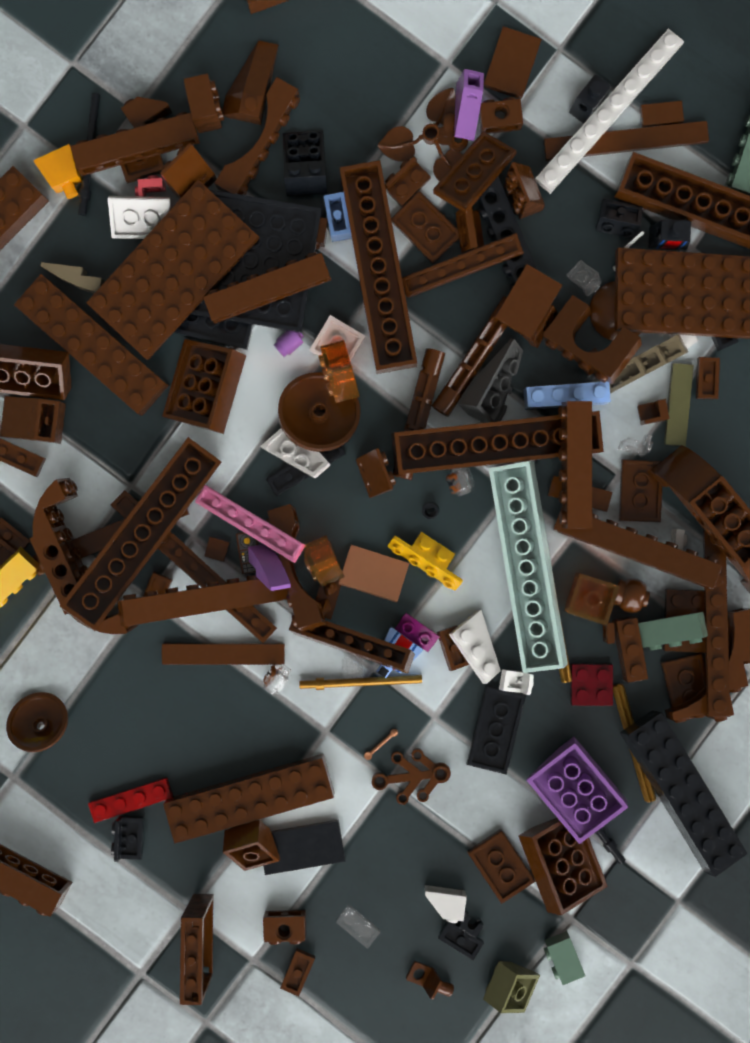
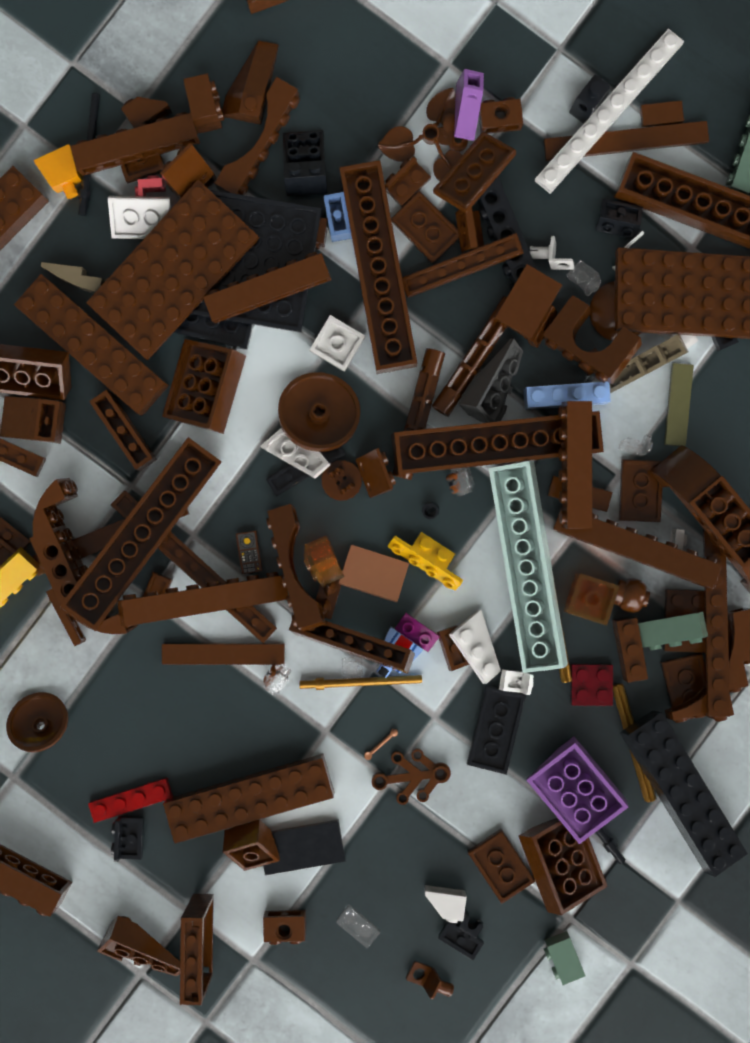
bright pink tile [195,485,306,563] -> none
reddish brown tile [204,537,230,562] -> none
medium lavender slope [248,544,291,591] -> none
medium lavender brick [273,331,304,357] -> none
reddish brown plate [280,948,315,997] -> none
clear orange brick [319,340,360,403] -> none
reddish brown tile [483,26,542,100] -> none
olive slope [483,961,540,1013] -> none
reddish brown slope [504,162,545,219] -> none
reddish brown tile [602,621,615,644] -> none
reddish brown panel [637,399,670,426] -> none
black torso [648,220,691,250] -> none
reddish brown plate [696,357,720,400] -> none
none -> reddish brown tile [46,588,86,646]
none -> reddish brown brick [89,390,157,471]
none -> reddish brown wedge [97,916,180,976]
none -> reddish brown plate [322,460,362,501]
none -> white bracket [530,236,575,270]

